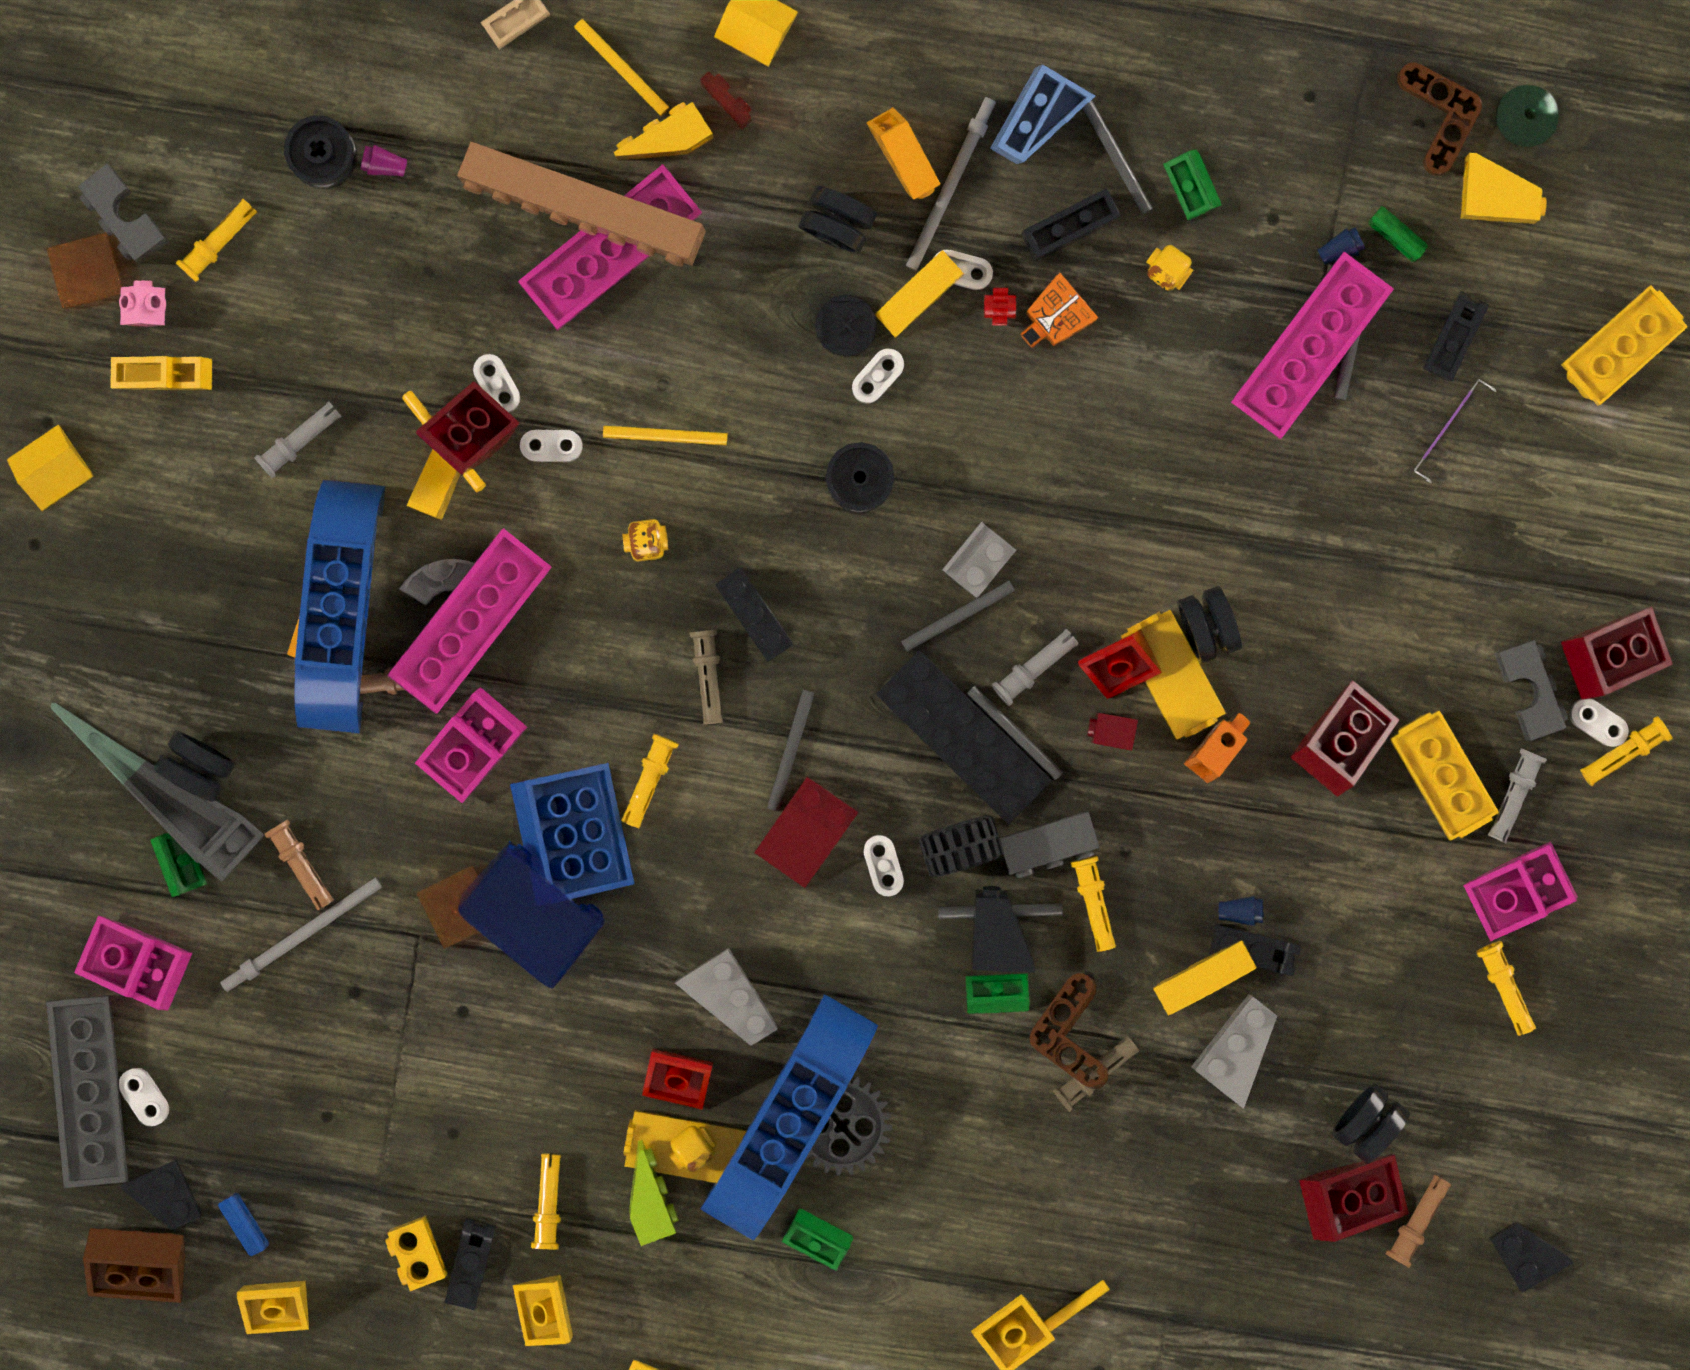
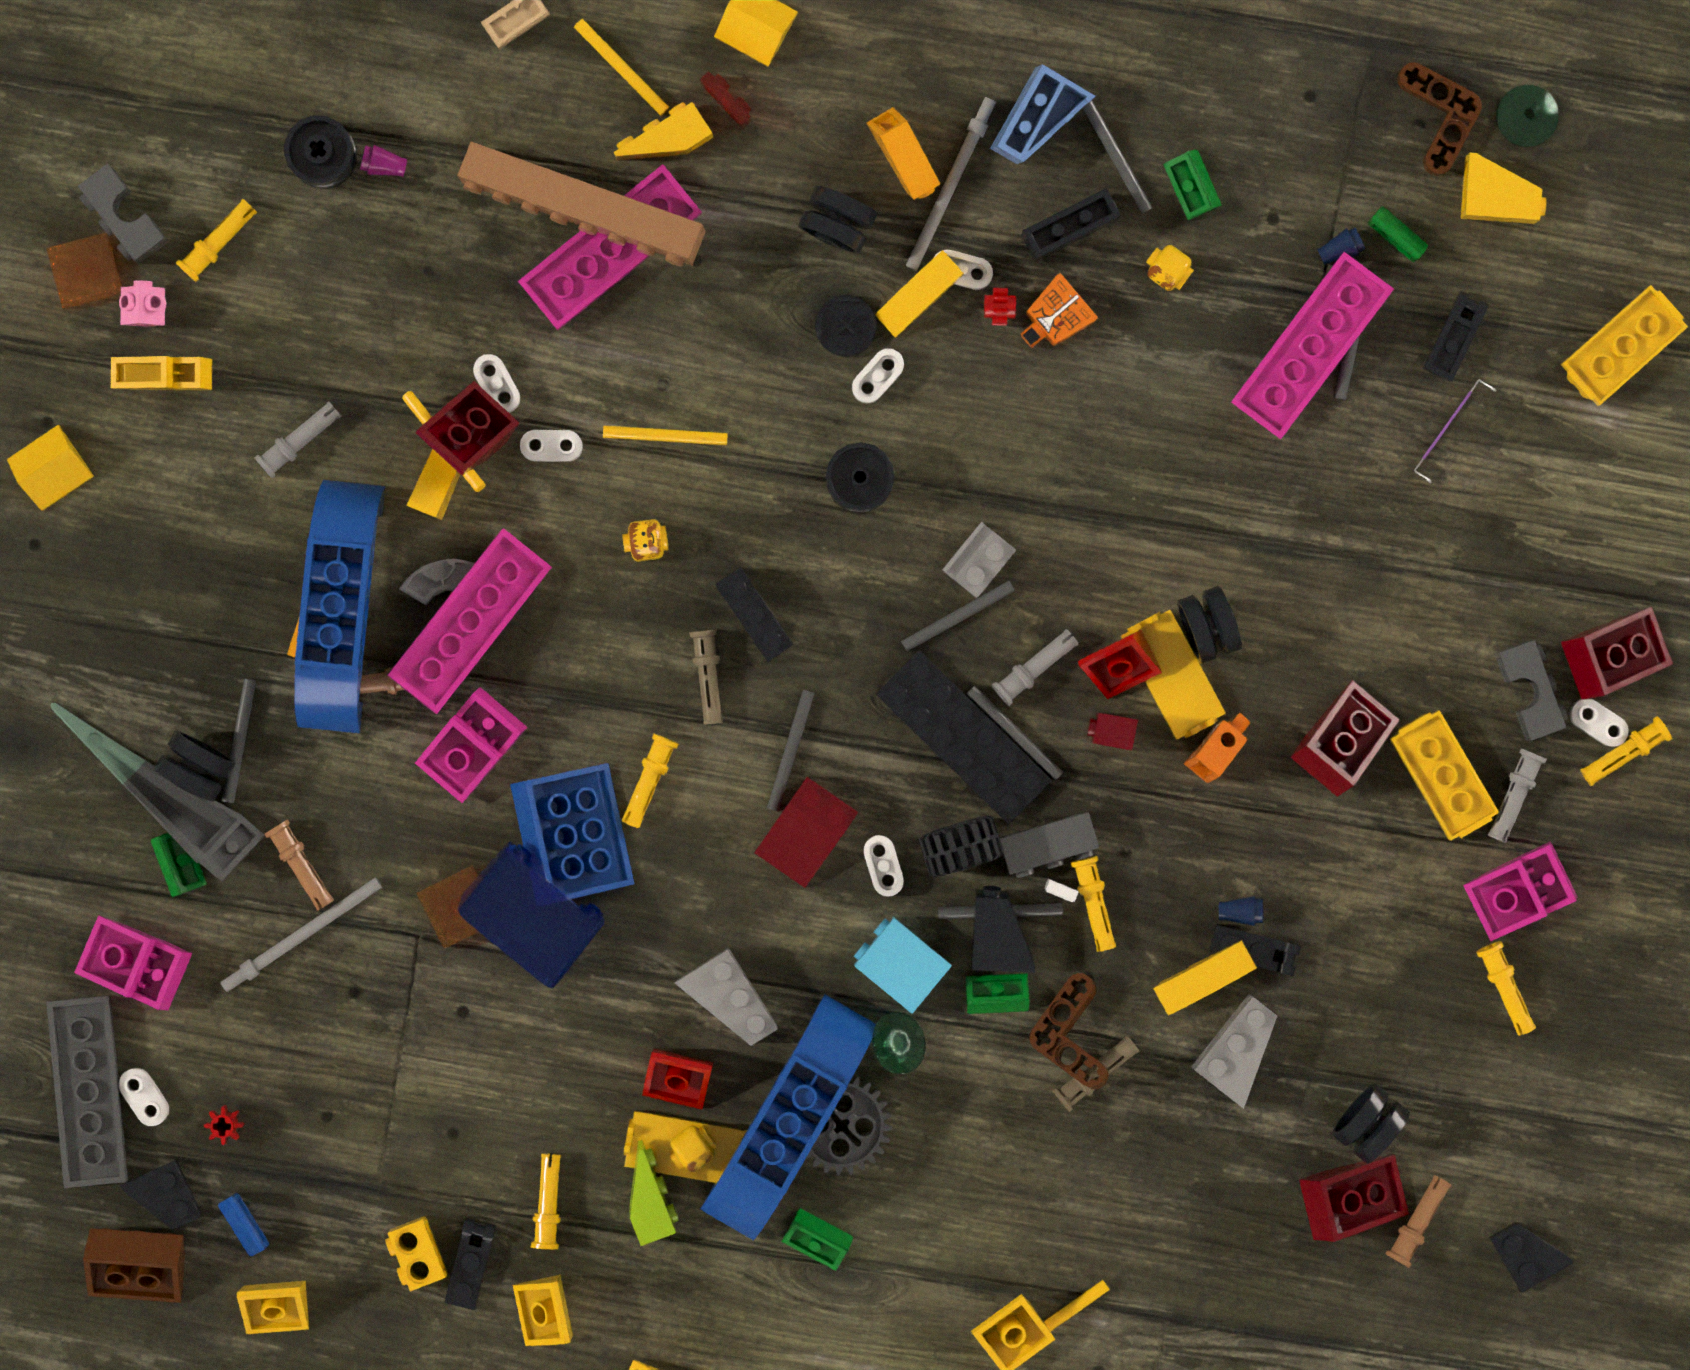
none -> red gear [204,1105,245,1145]
none -> dark grey bar [222,678,256,803]
none -> medium azure brick [854,916,952,1014]
none -> clear green dish [872,1012,926,1074]
none -> white tile [1044,879,1079,902]

